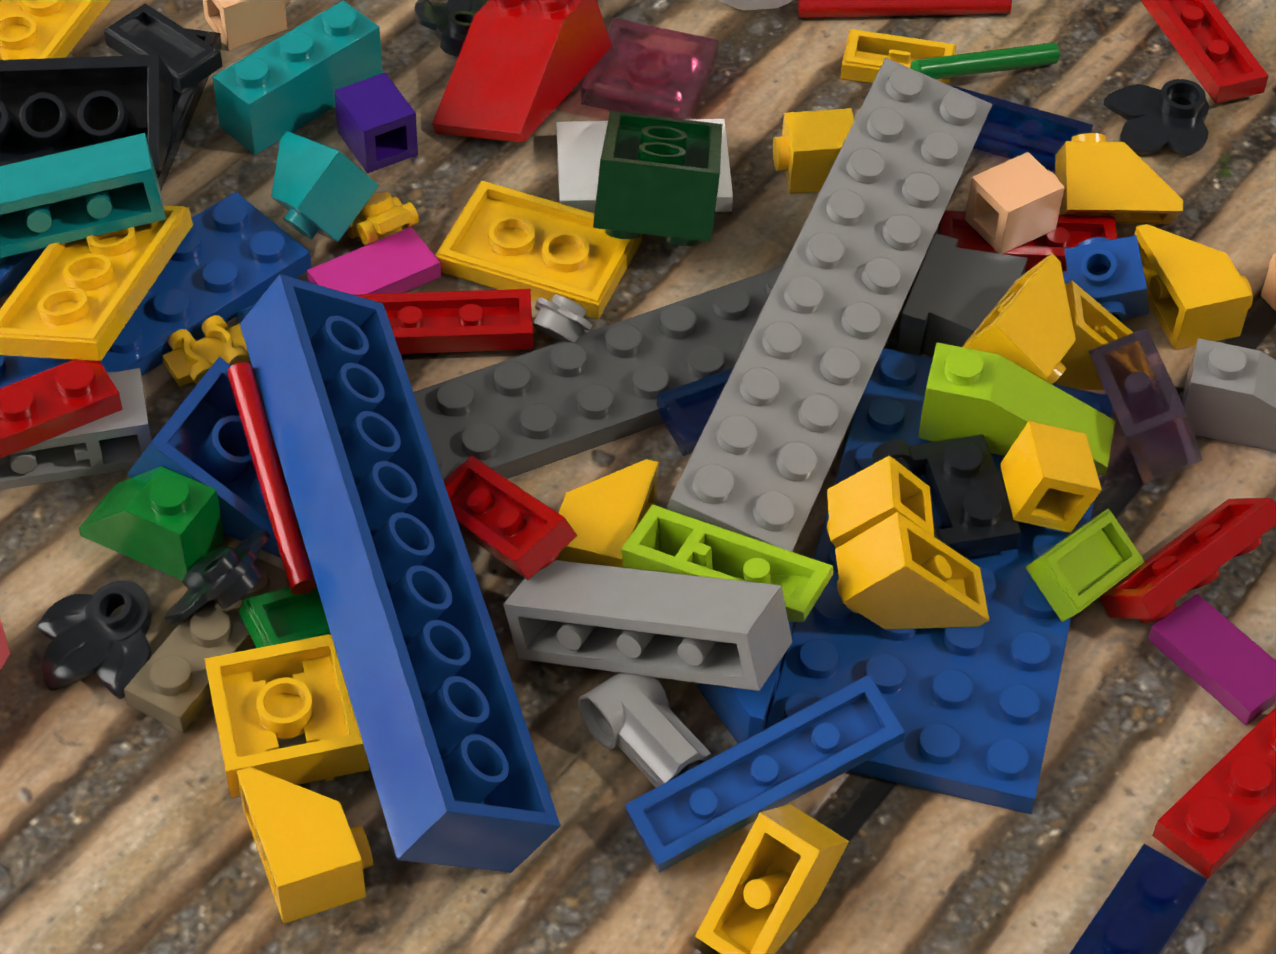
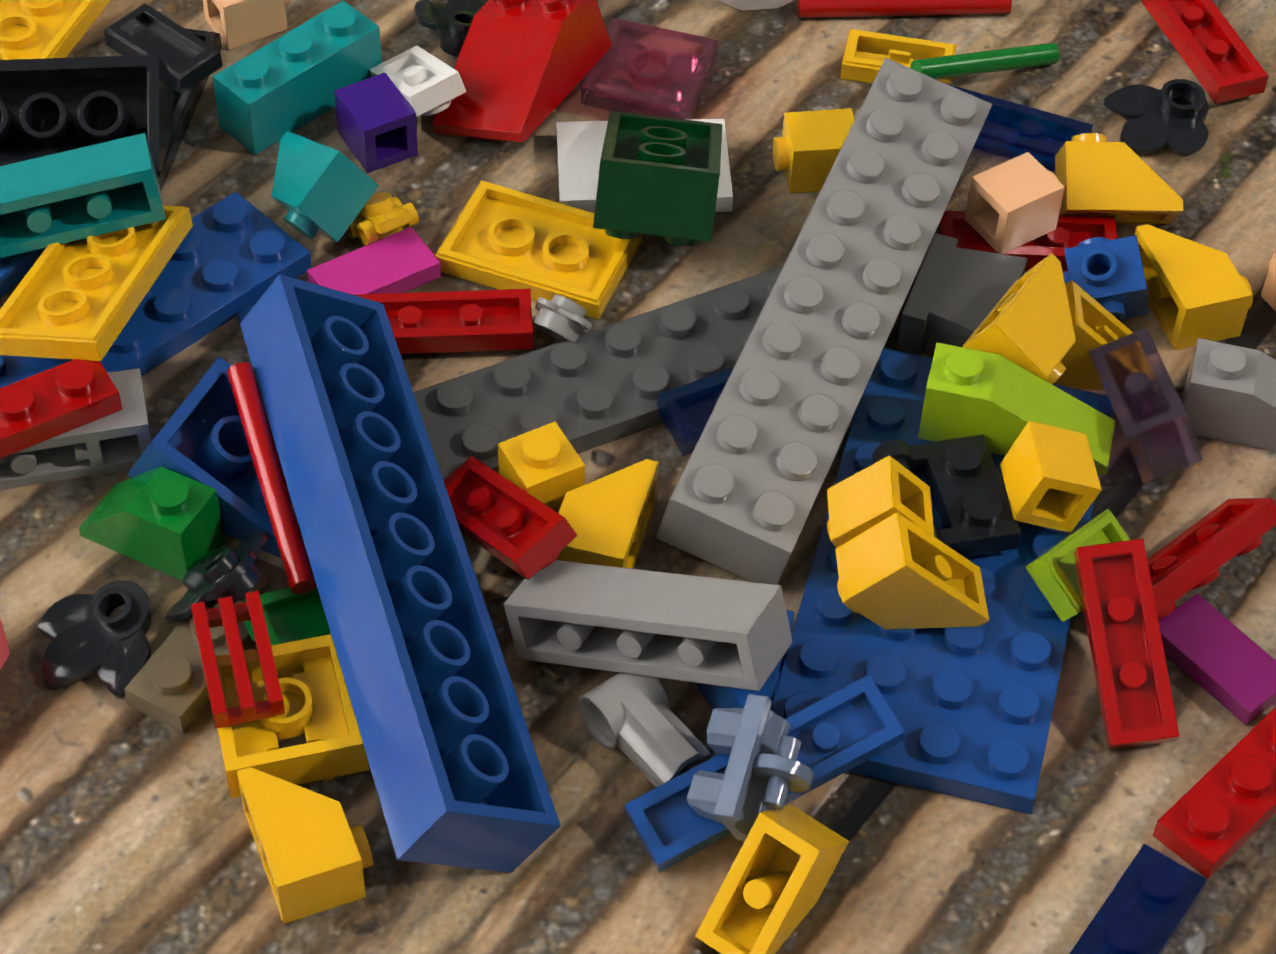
yellow piece [162,315,250,387] -> none
lime slope [621,504,833,622] -> none
none -> red tile [191,591,285,729]
none -> white plate [369,46,466,117]
none -> yellow brick [498,421,585,513]
none -> sand blue hips [687,694,814,841]
none -> red plate [1074,538,1180,750]

